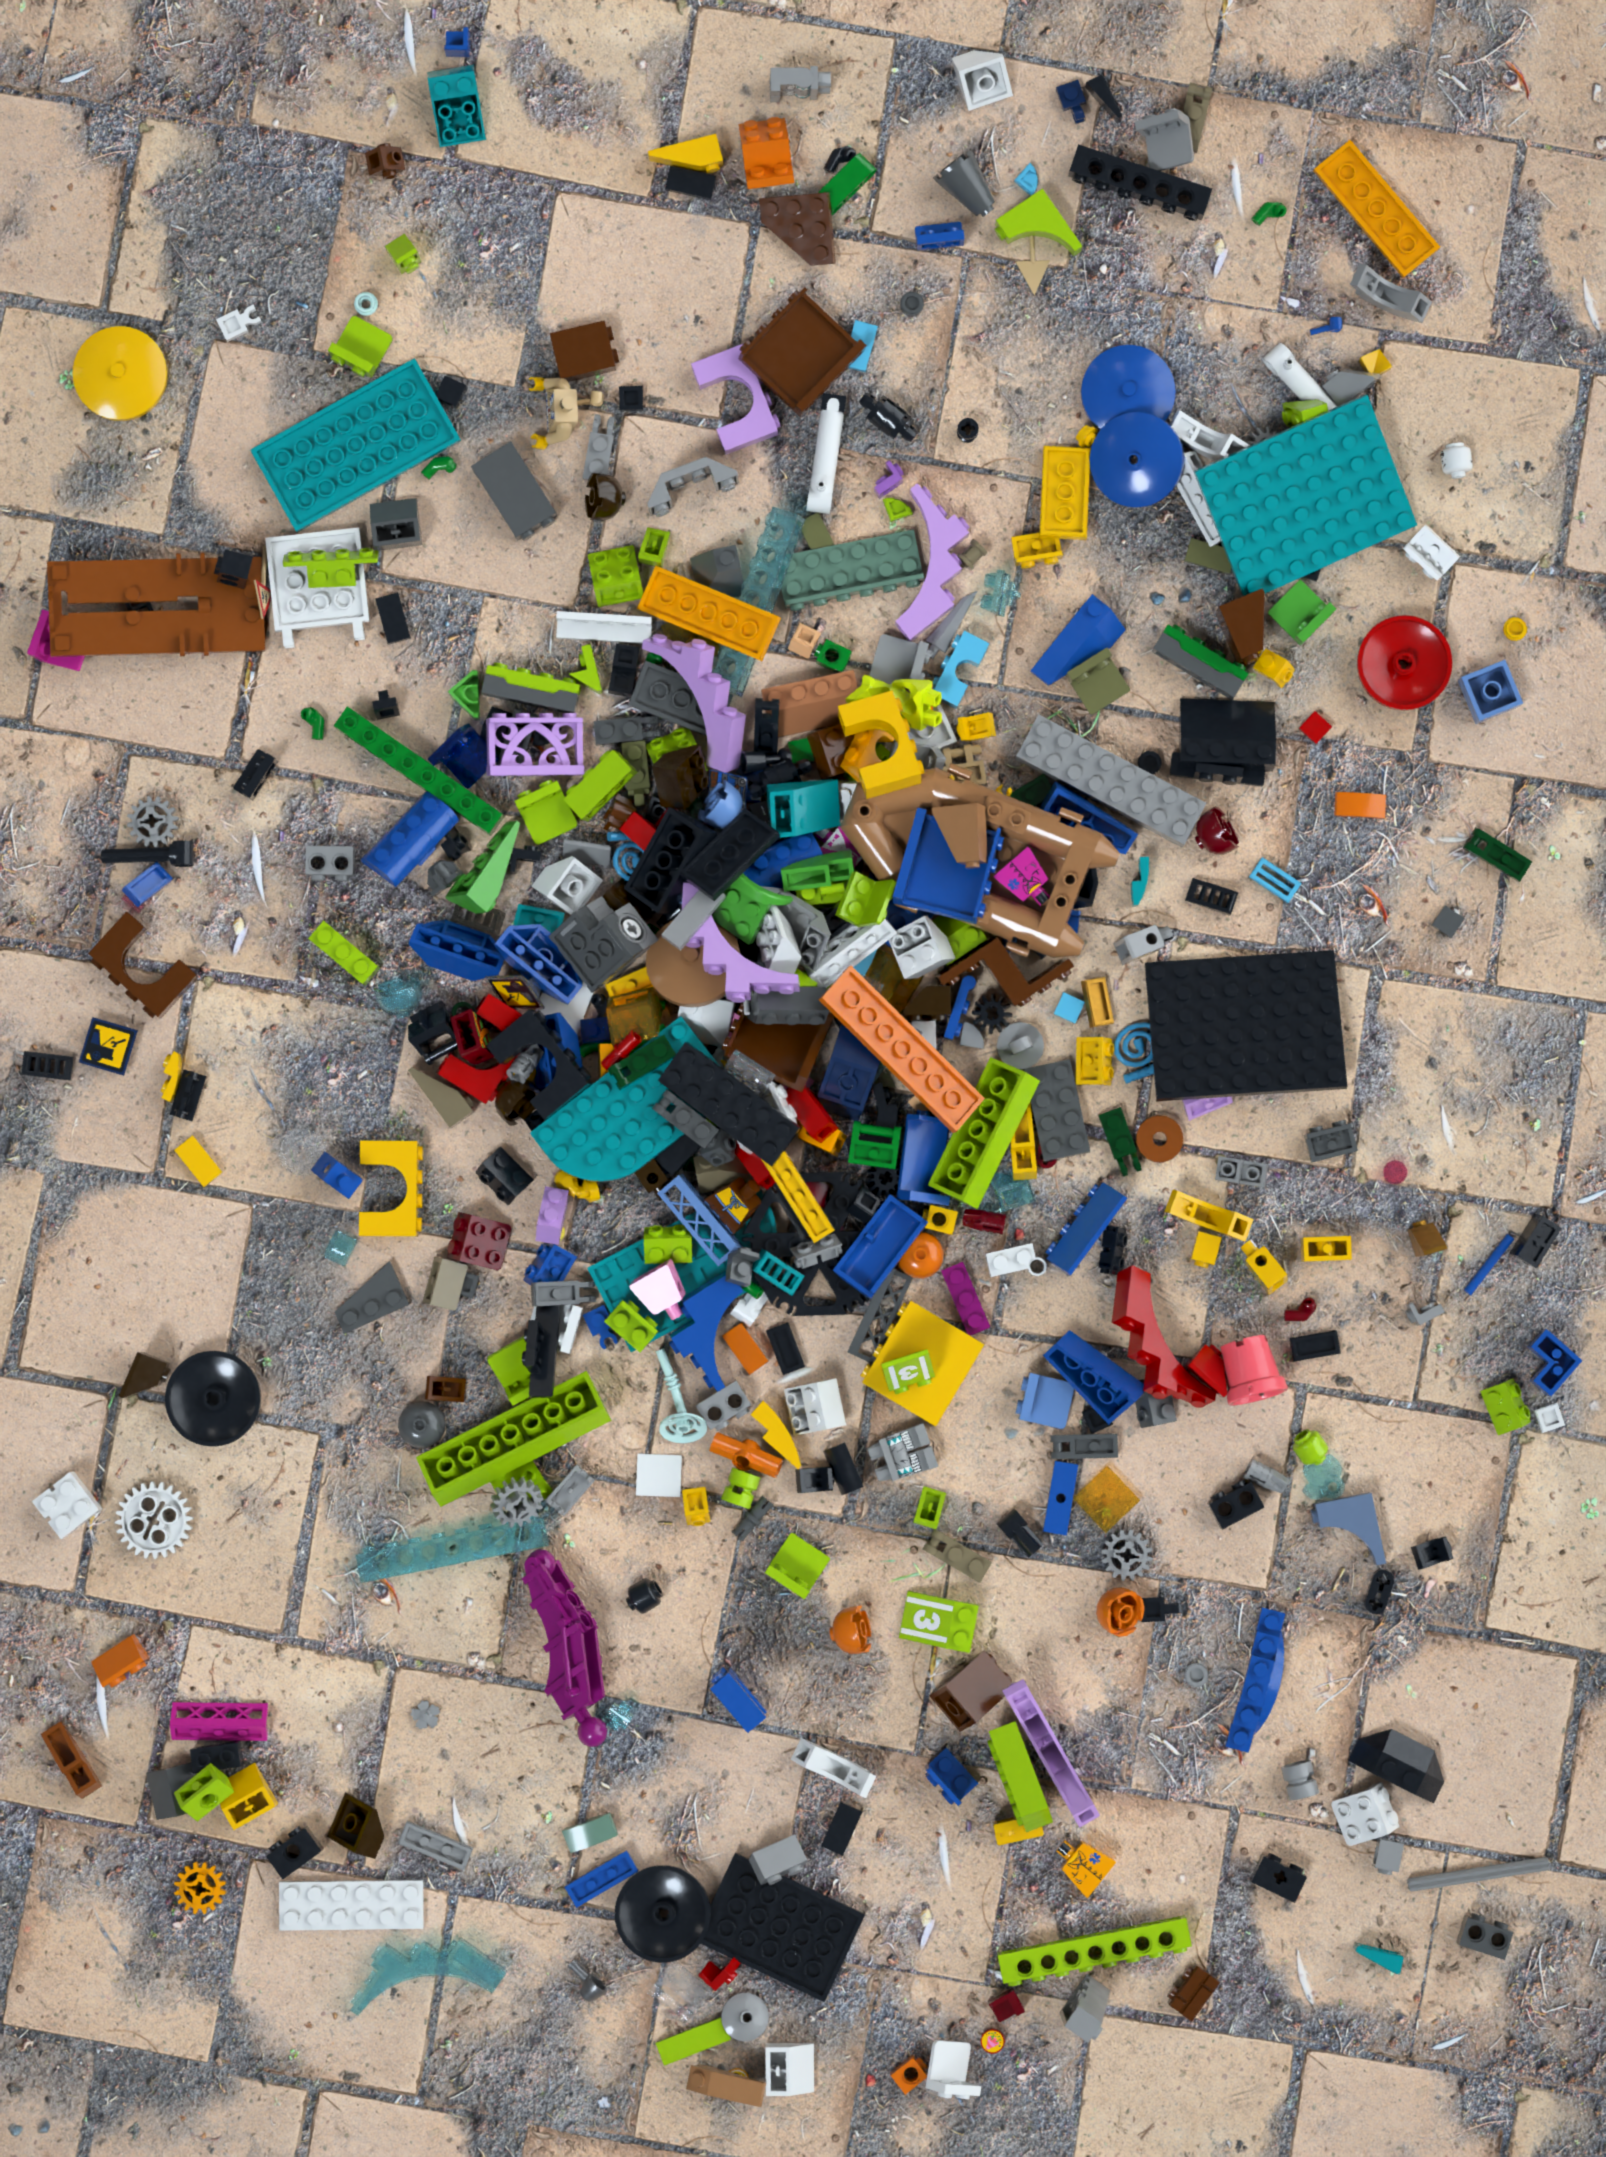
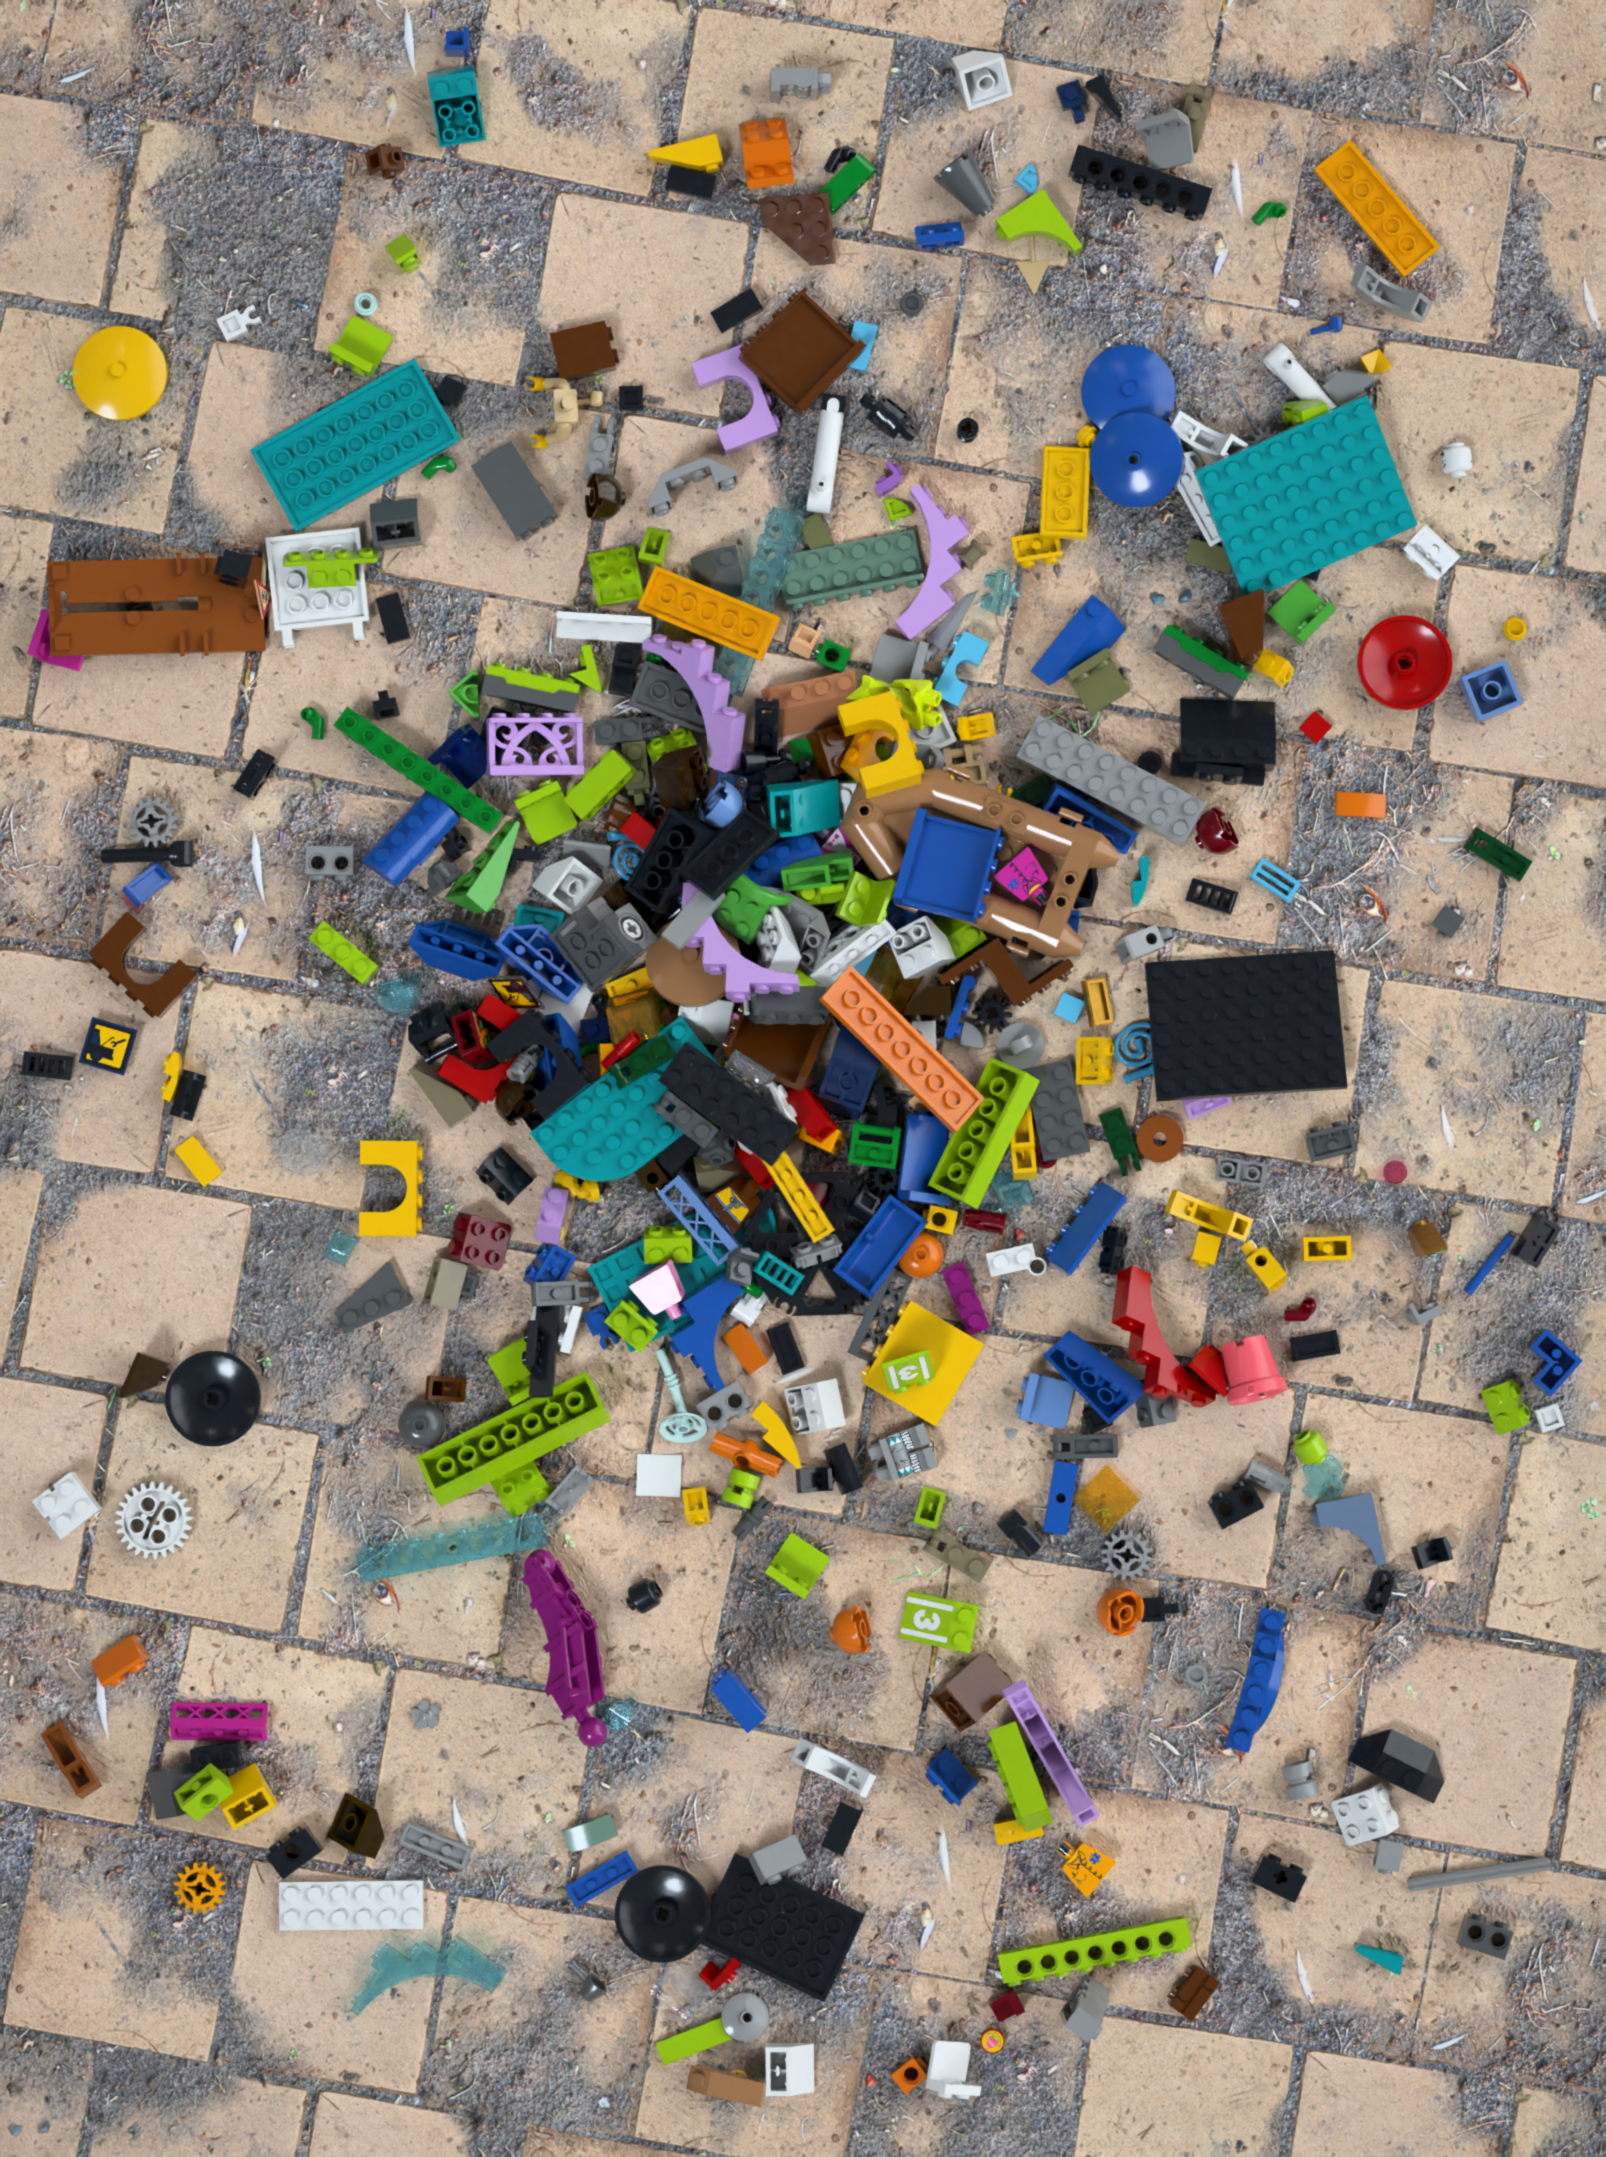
blue torso [311,1151,363,1199] -> none
light grey gear [490,1477,543,1527] -> none
medium nougat slope [932,803,988,869] -> none
none -> black slope [710,288,763,334]

